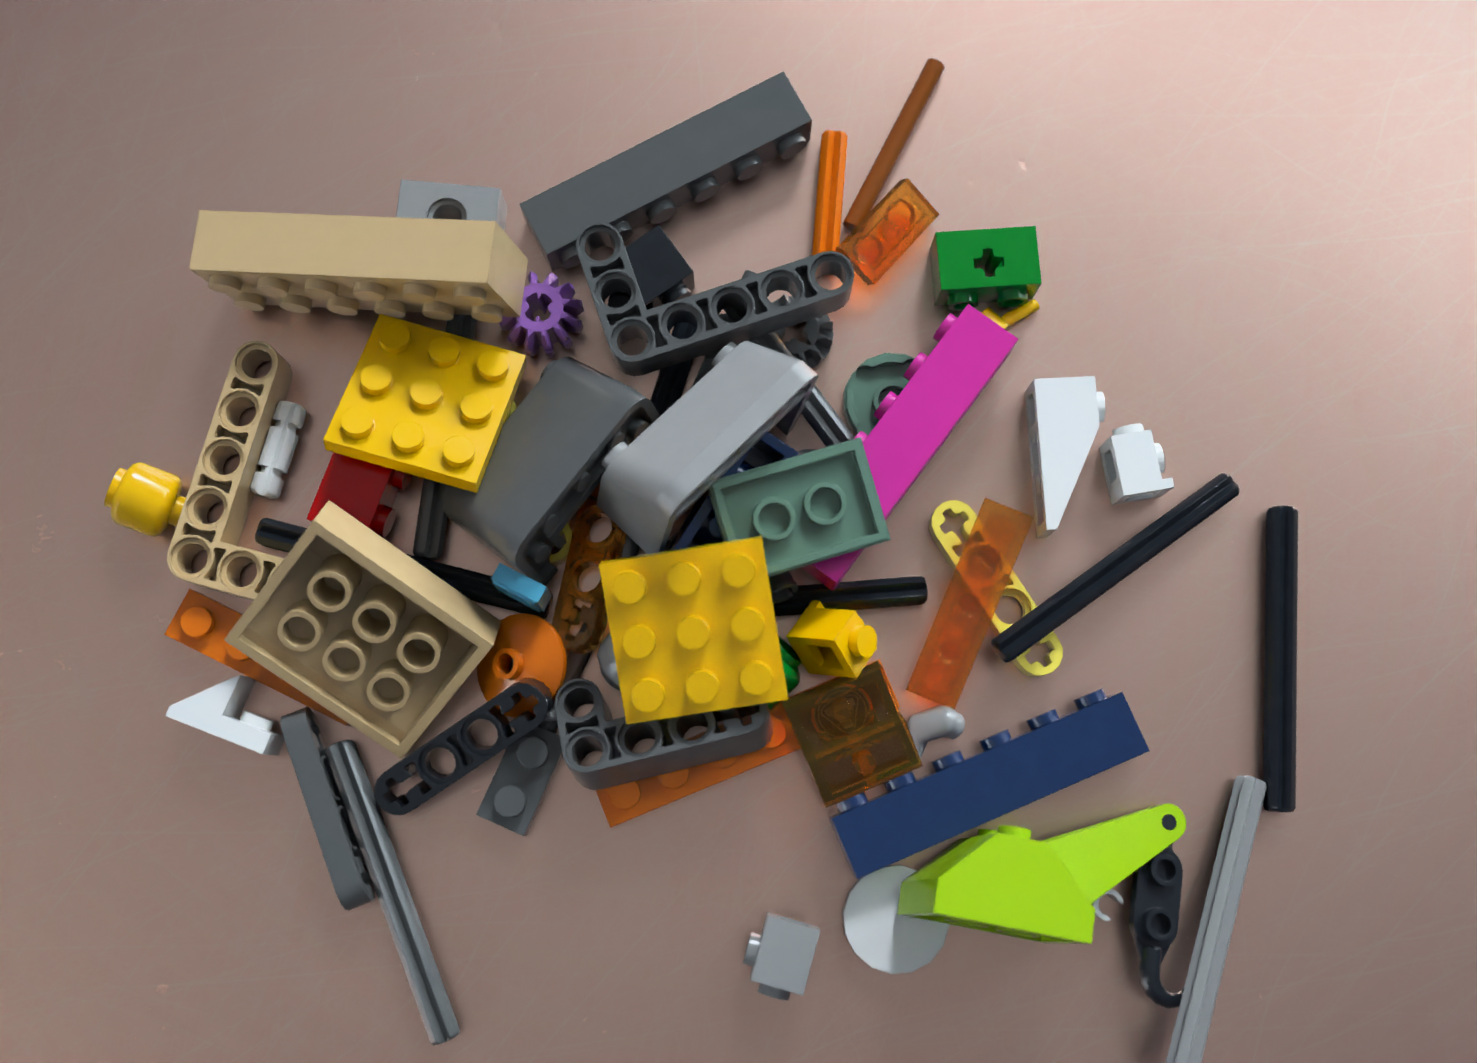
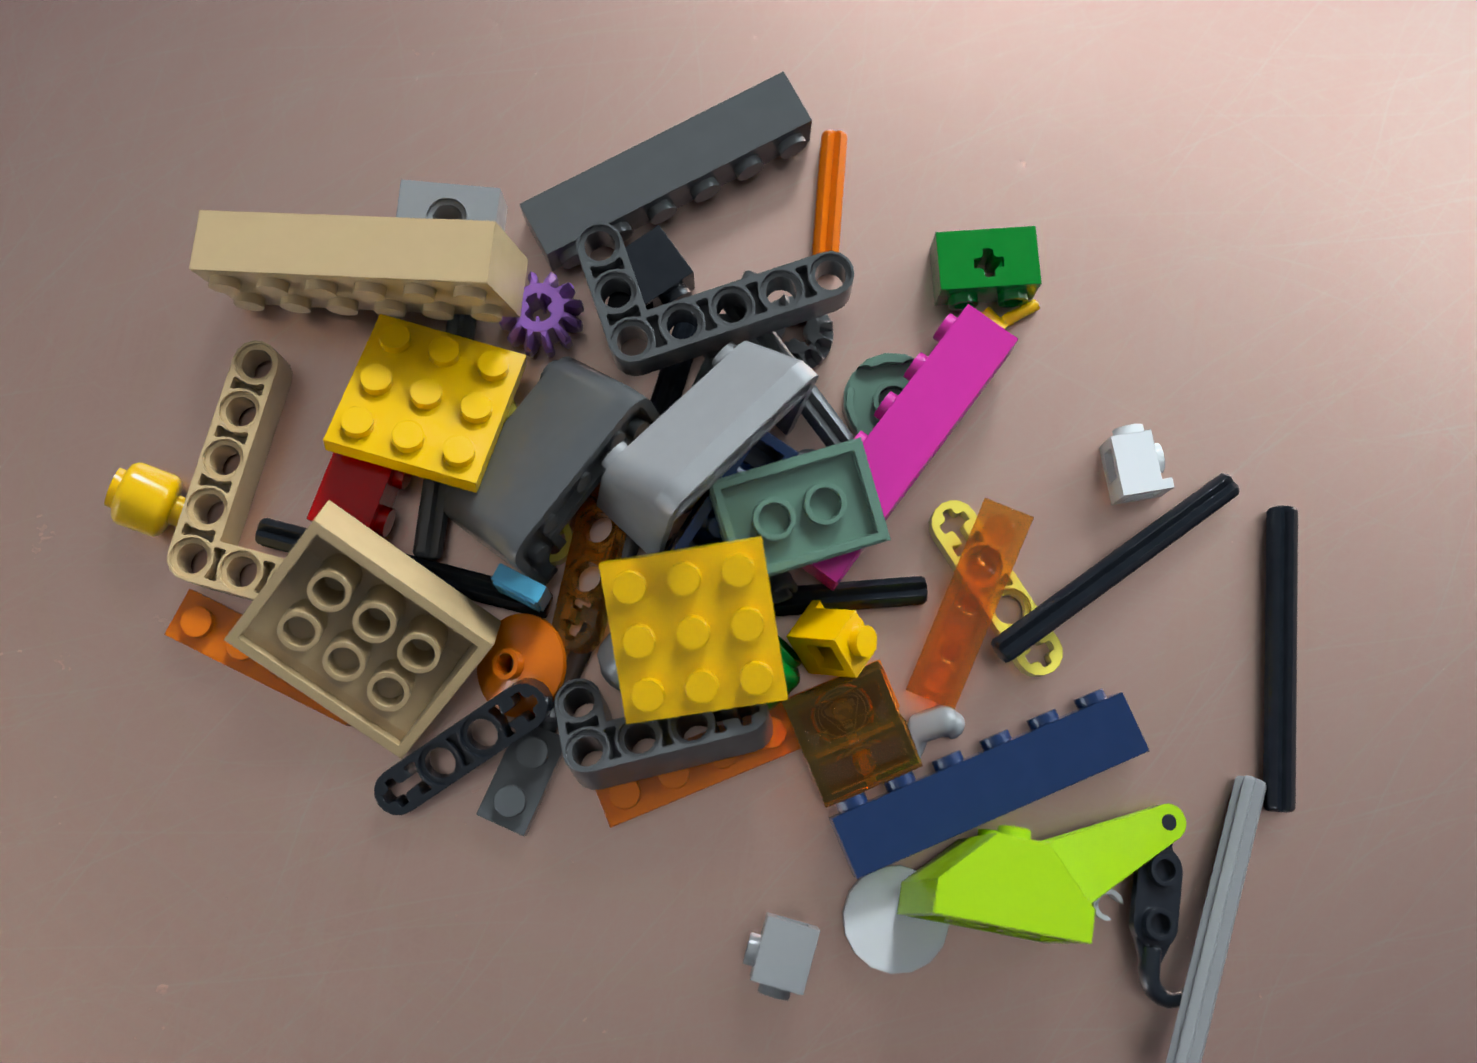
white slope [165,675,285,756] -> none
white axle [250,401,307,499] -> none
dark grey beam [280,706,375,911] -> none
dark grey axle [326,739,460,1045] -> none
clear orange plate [835,178,940,285] -> none
dark orange bar [843,58,945,233] -> none
white slope [1025,376,1105,538] -> none

